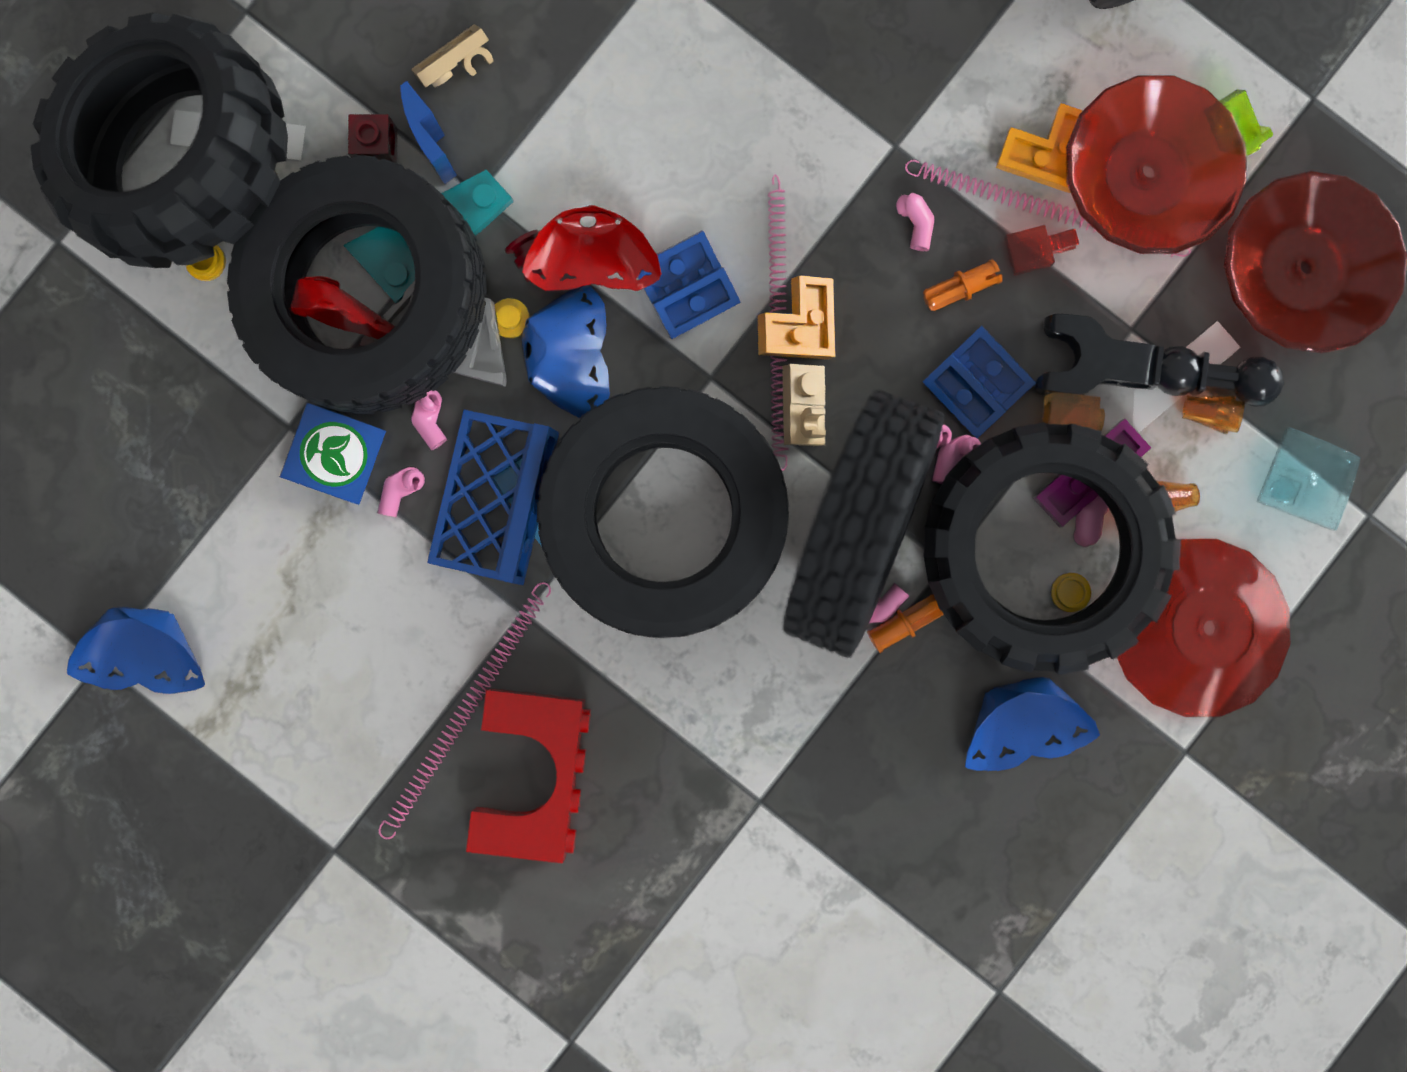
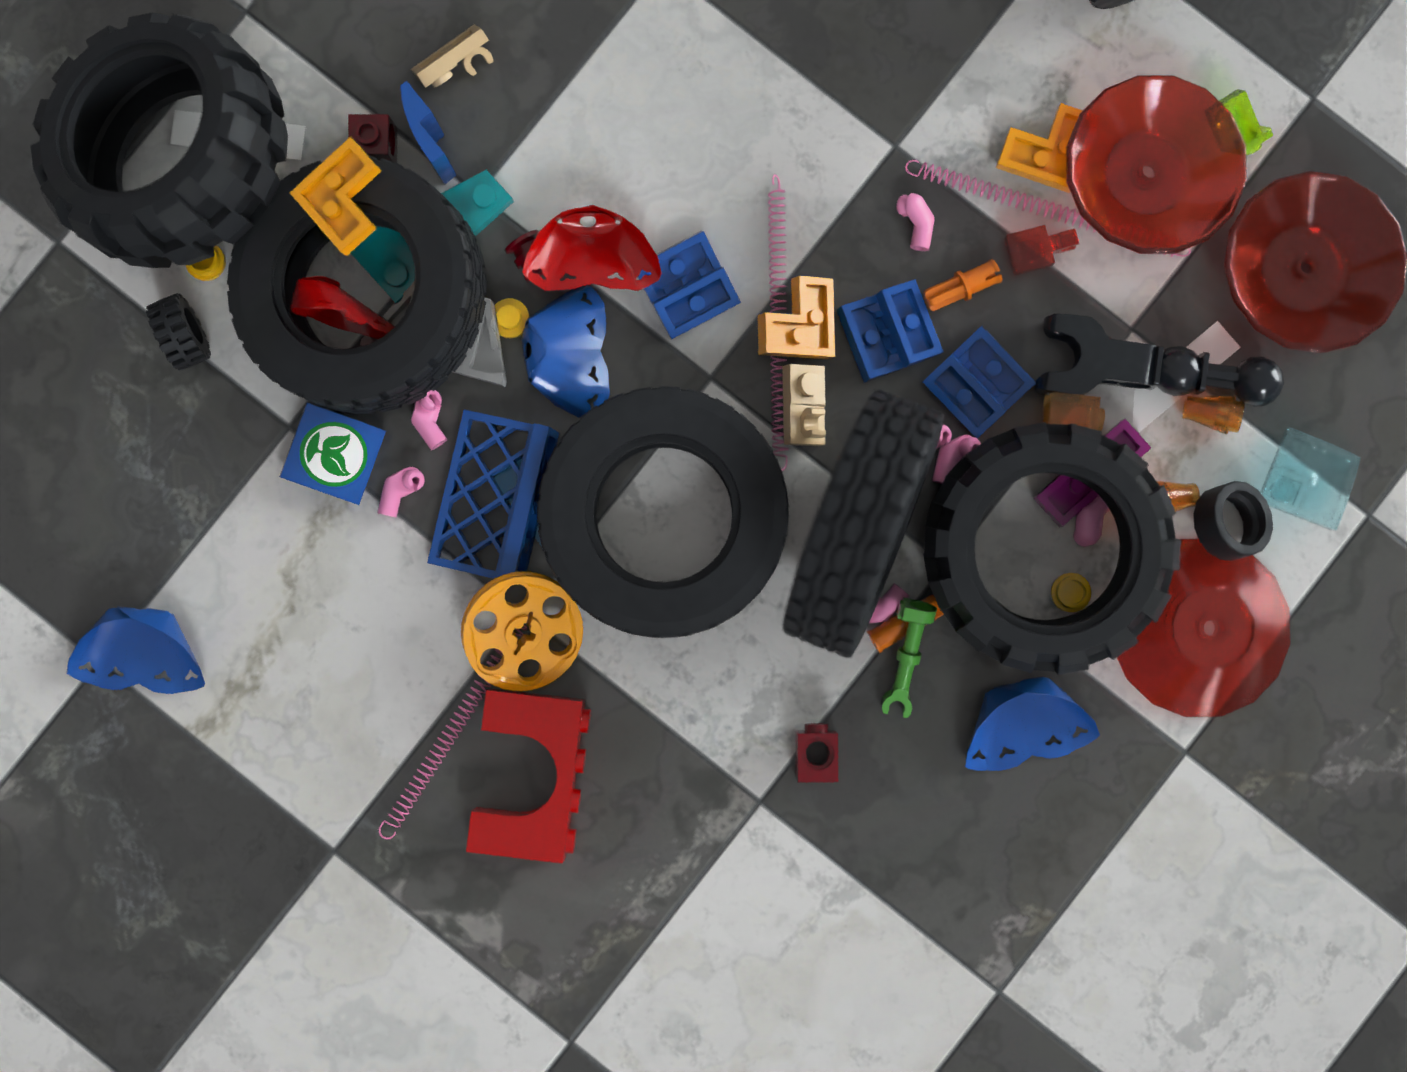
none -> black tyre [146,293,211,371]
none -> light orange plate [290,137,381,256]
none -> light orange wedge [461,571,583,691]
none -> dark red brick [795,723,838,782]
none -> blue slope [836,279,944,383]
none -> bright green piece [881,597,937,718]
none -> black tyre [1193,481,1273,561]

